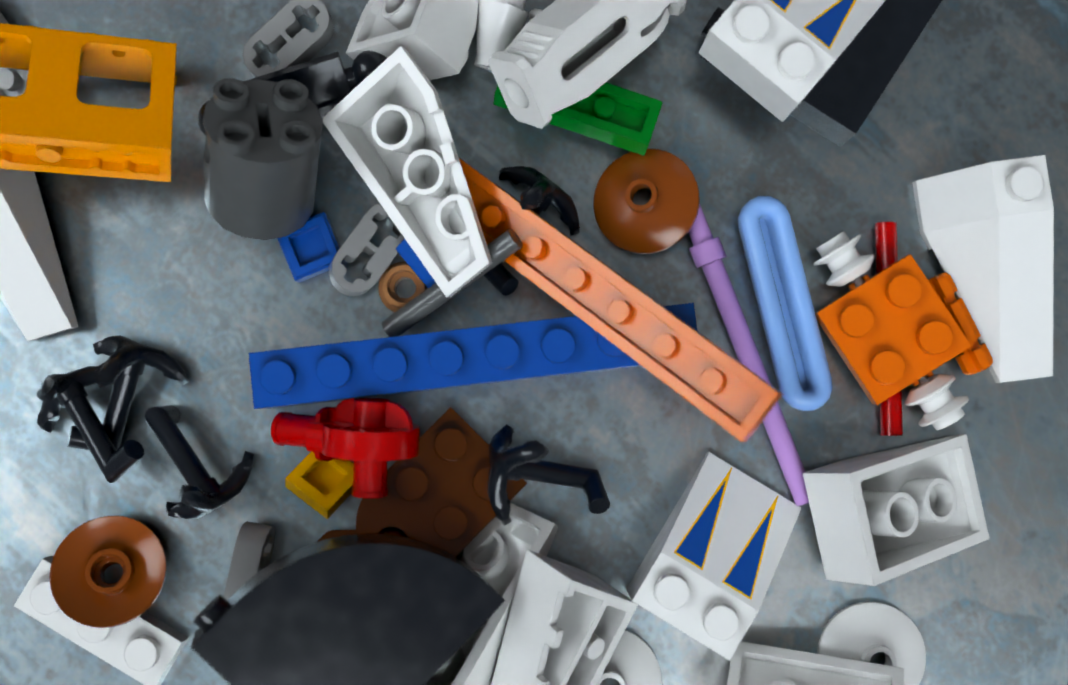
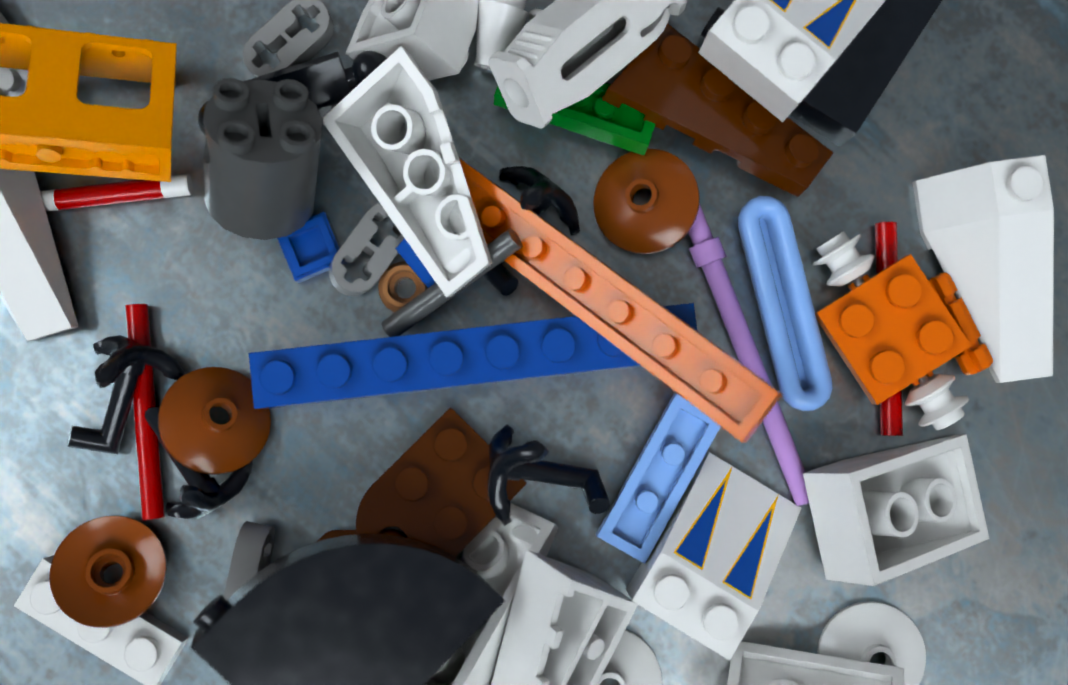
black piece [37,366,144,483] -> none
red pin [271,398,420,499] -> none
yellow plate [285,451,354,520] -> none
none -> red bar [40,174,194,212]
none -> red bar [125,304,165,520]
none -> dark orange dish [158,367,271,475]
none -> light blue plate [596,393,721,564]
none -> reddish brown wing [602,23,833,197]

